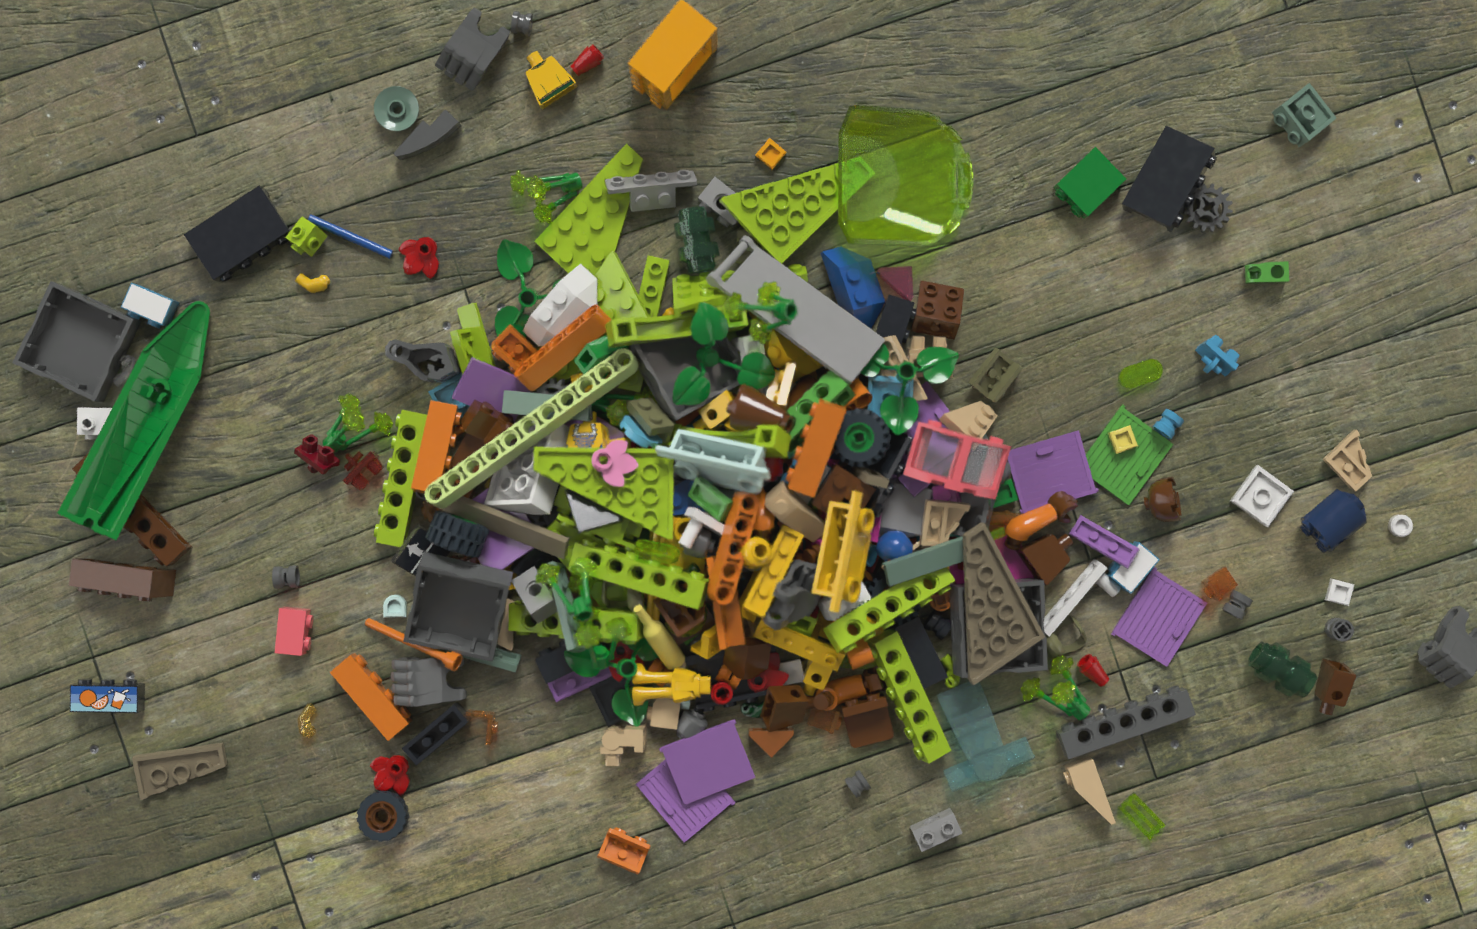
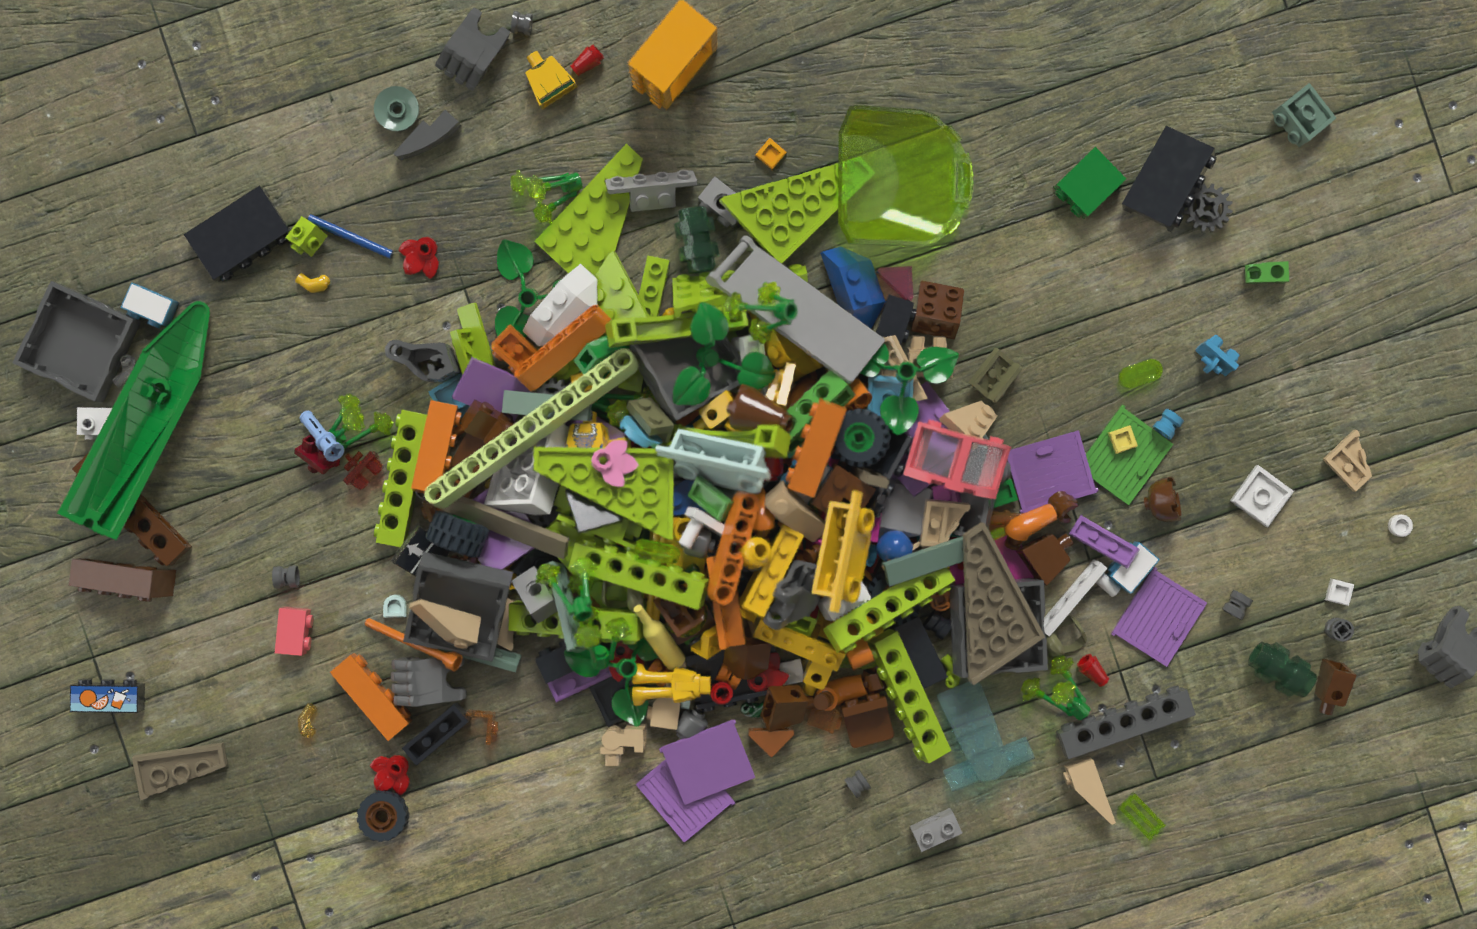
orange bracket [597,828,651,875] -> none
clear orange bracket [1201,566,1238,601] -> none
dark blue cylinder [1300,489,1367,553] -> none
none -> light blue pin [300,411,344,461]
none -> tan slope [409,599,481,649]

